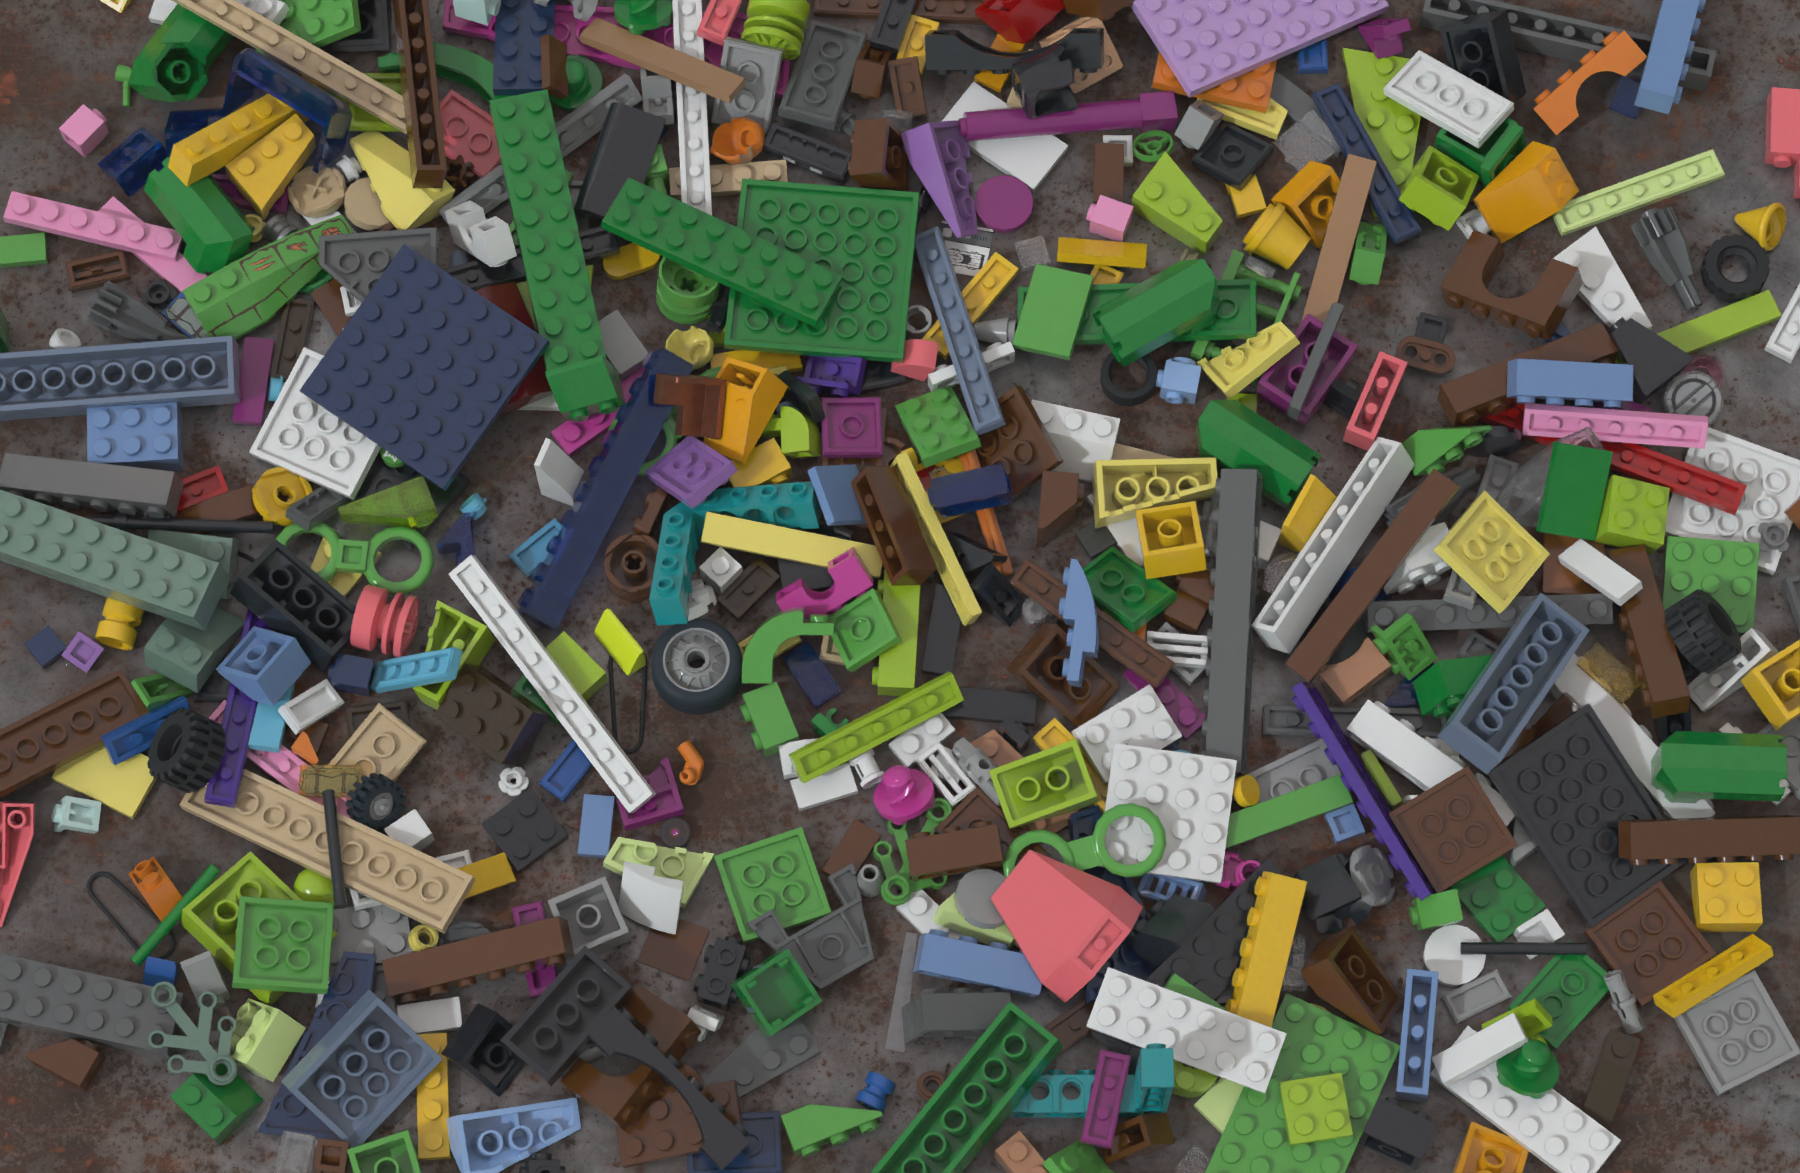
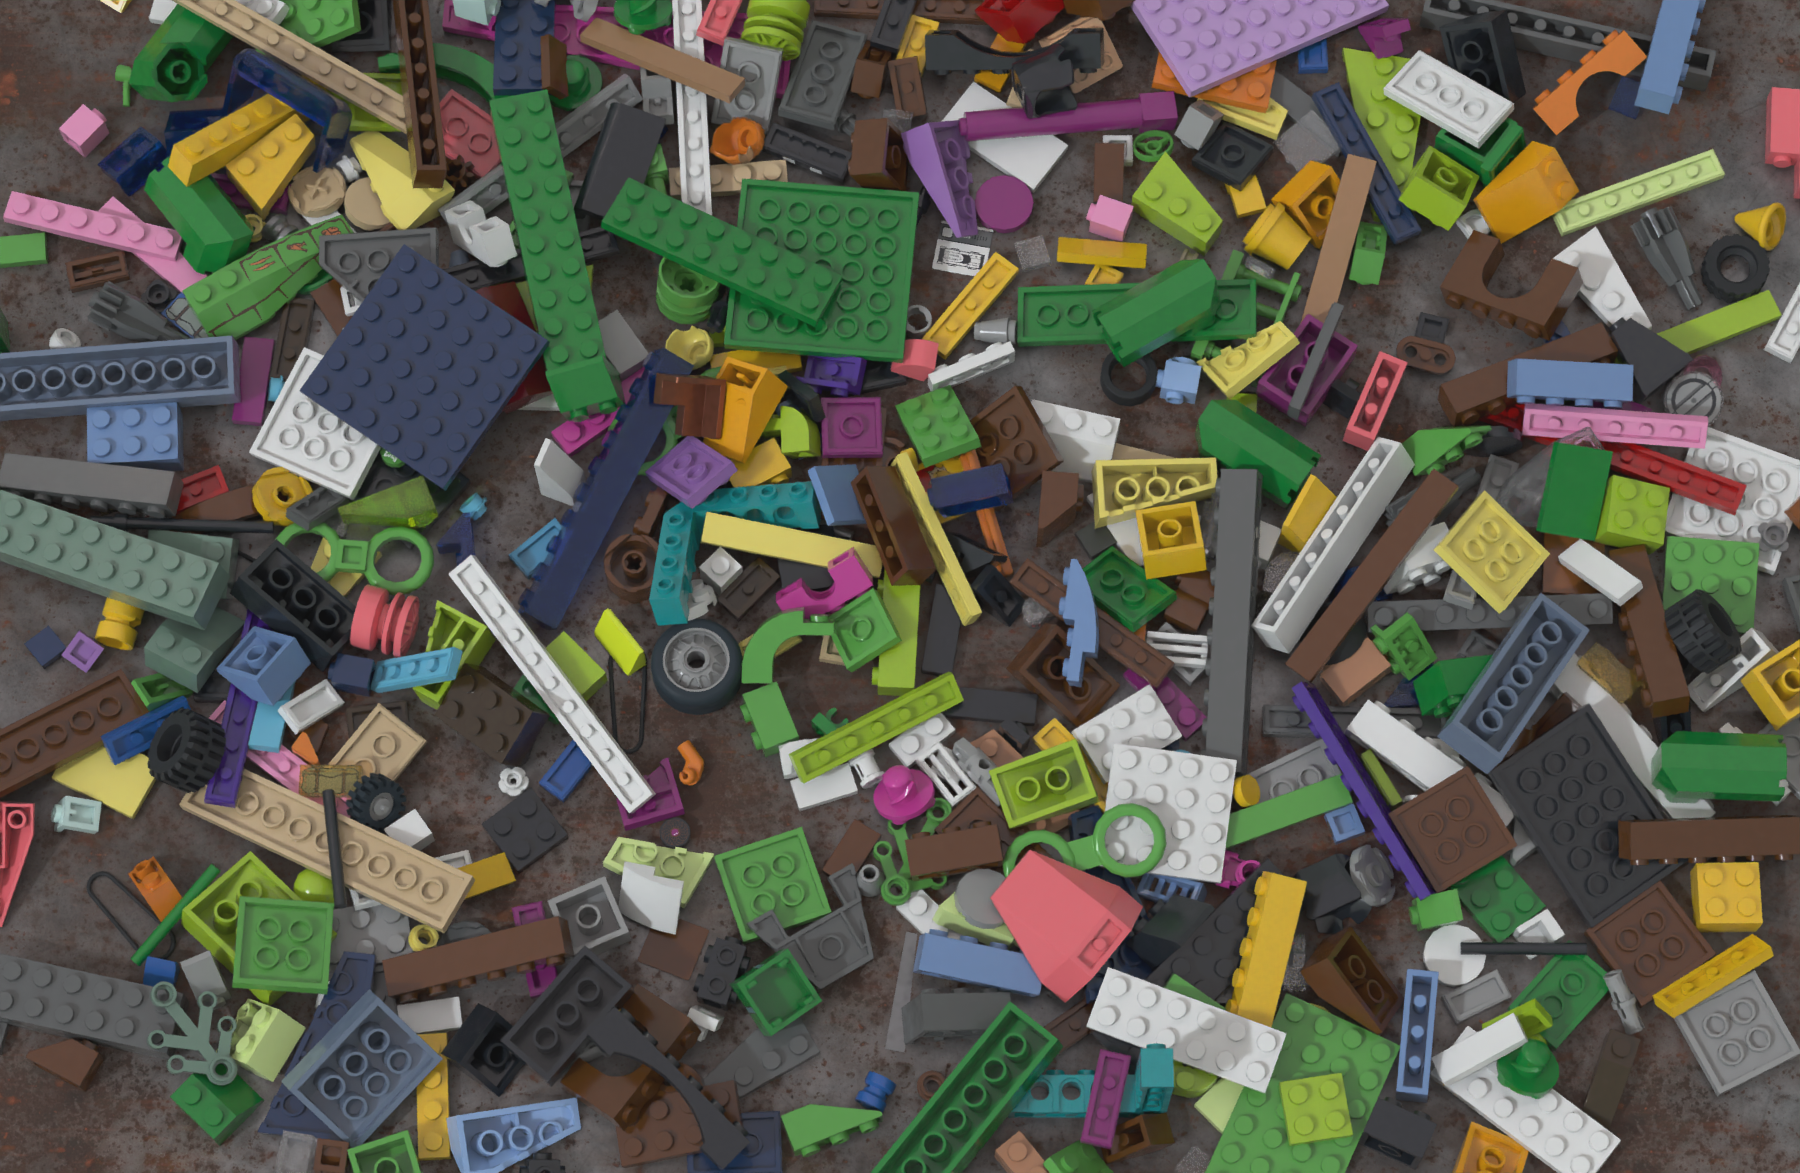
medium blue tile [577,794,615,858] -> none
yellow tile [603,243,661,280] -> none
clear blue plate [783,642,842,709] -> none
sand blue tile [914,226,1006,436] -> none
bright green tile [1012,264,1094,360] -> none

